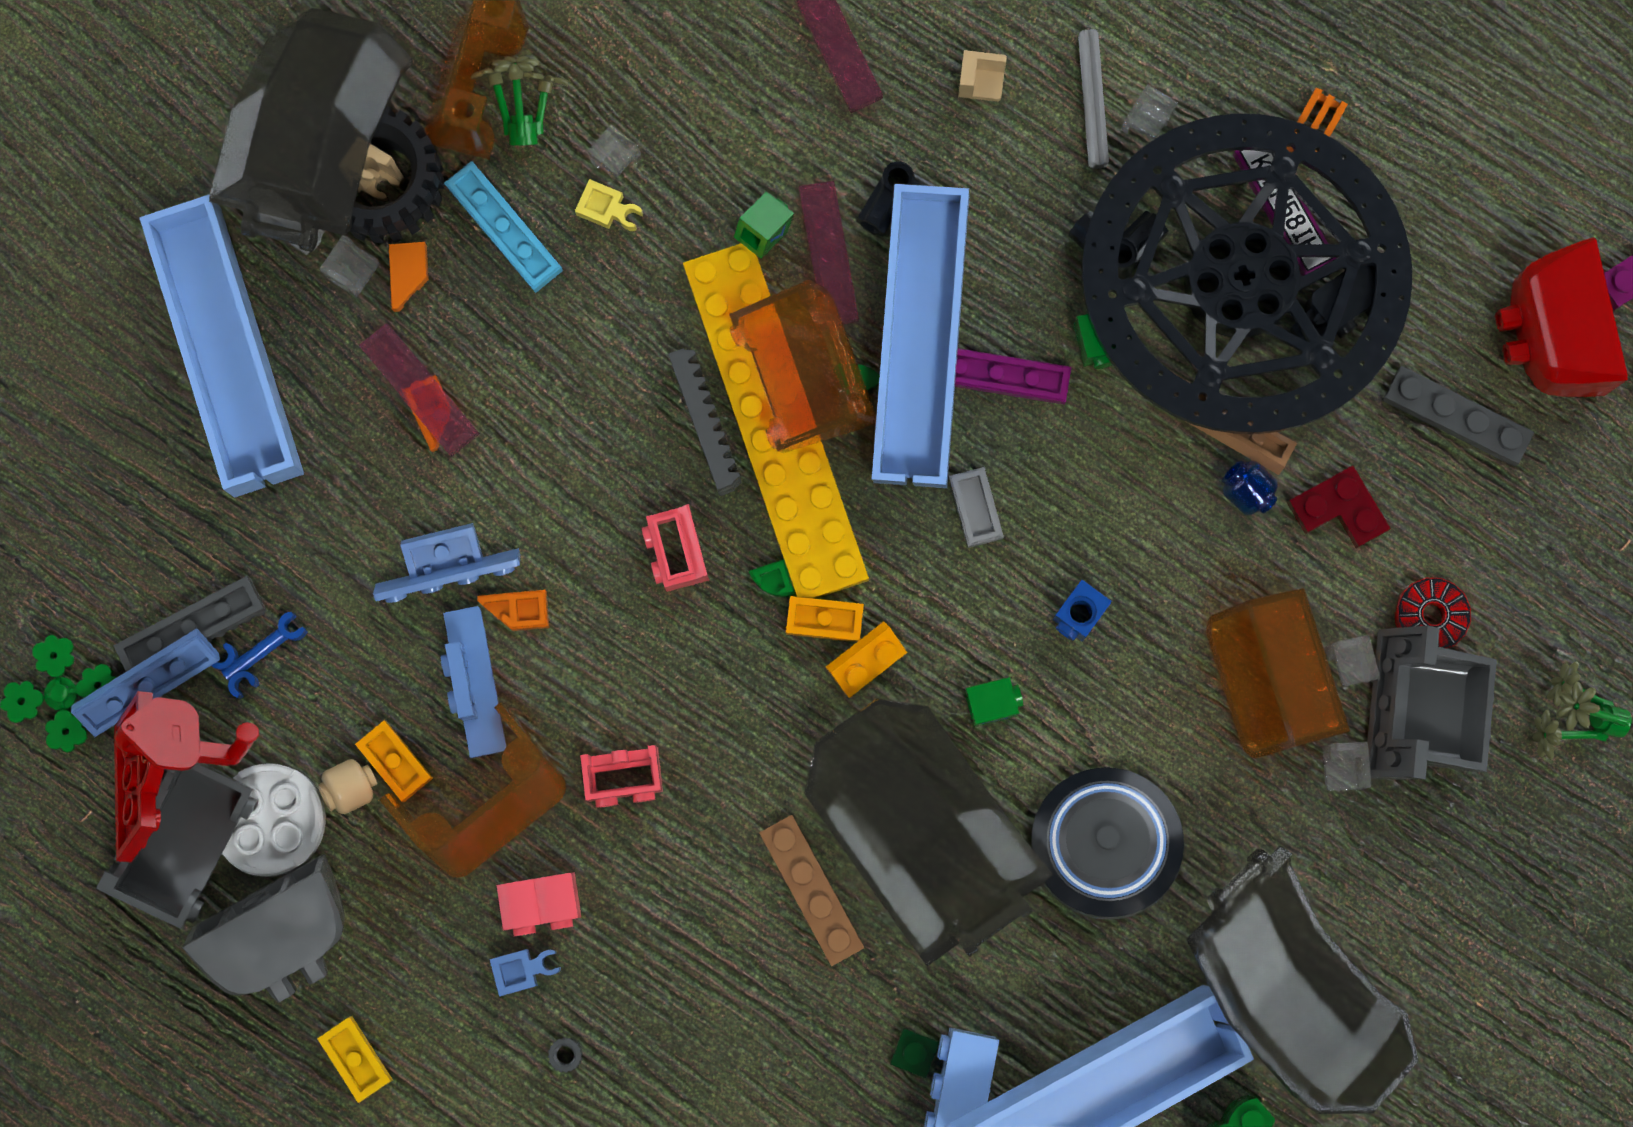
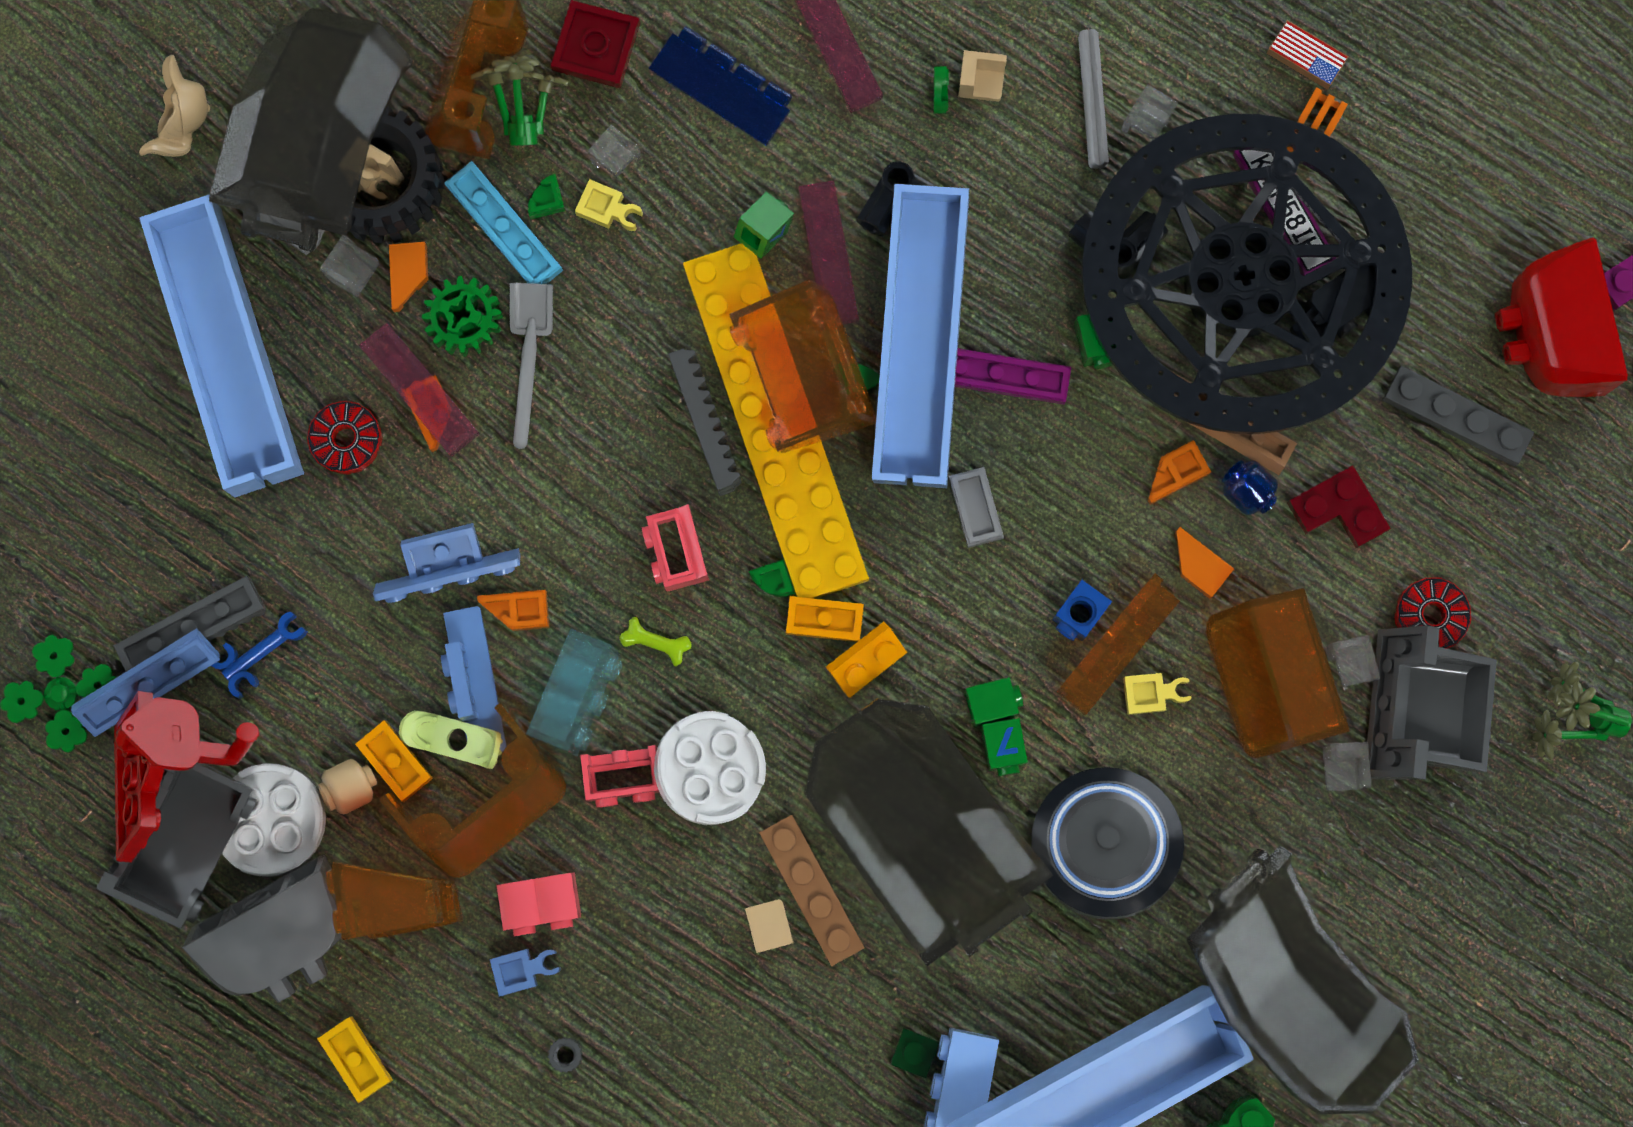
none -> tan hair [139,55,210,157]
none -> tile [307,401,383,475]
none -> clear orange windscreen [326,861,463,940]
none -> yellowish green piece [399,710,503,769]
none -> green gear [422,276,503,357]
none -> light grey piece [510,283,553,449]
none -> clear light blue brick [526,629,622,757]
none -> green tile [528,174,565,220]
none -> dark red plate [551,0,640,89]
none -> lime piece [619,617,692,666]
none -> clear blue windscreen [649,26,792,147]
none -> white tile [654,711,766,825]
none -> tan panel [745,899,794,953]
none -> green tile [933,66,949,114]
none -> green brick [980,718,1028,777]
none -> clear orange fence [1057,573,1180,716]
none -> light yellow plate [1123,673,1191,715]
none -> orange tile [1147,440,1211,505]
none -> orange tile [1175,527,1234,599]
none -> tile [1267,20,1349,90]

